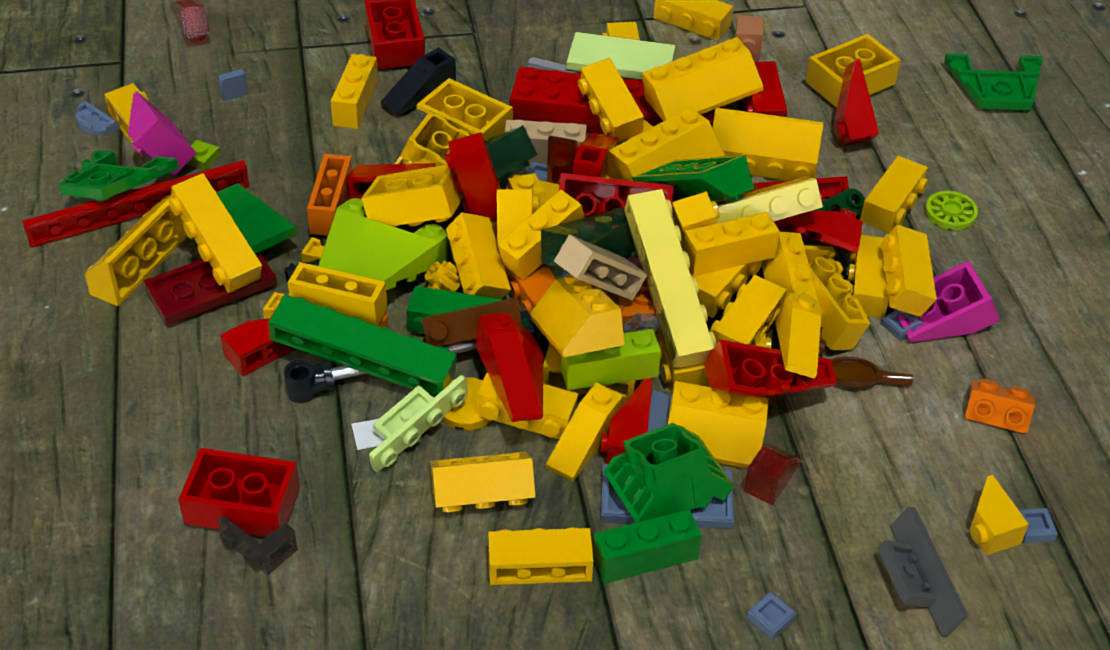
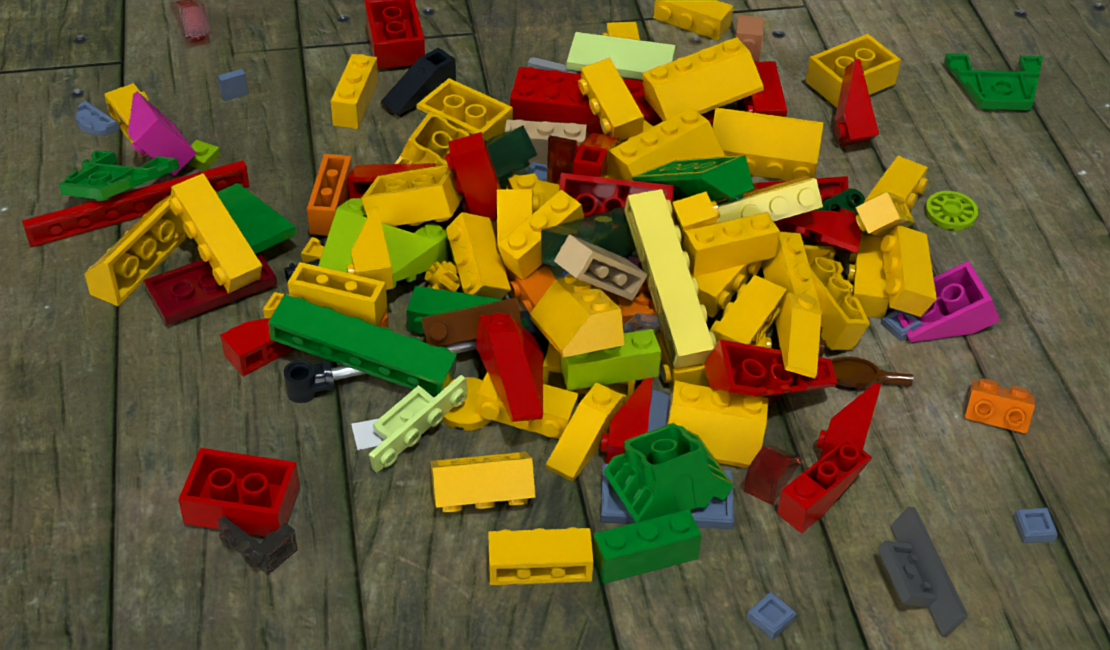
yellow slope [970,475,1029,555] -> none
none -> yellow slope [347,207,393,290]
none -> red slope [777,438,872,534]
none -> red slope [816,382,881,459]
none -> yellow brick [855,192,915,237]

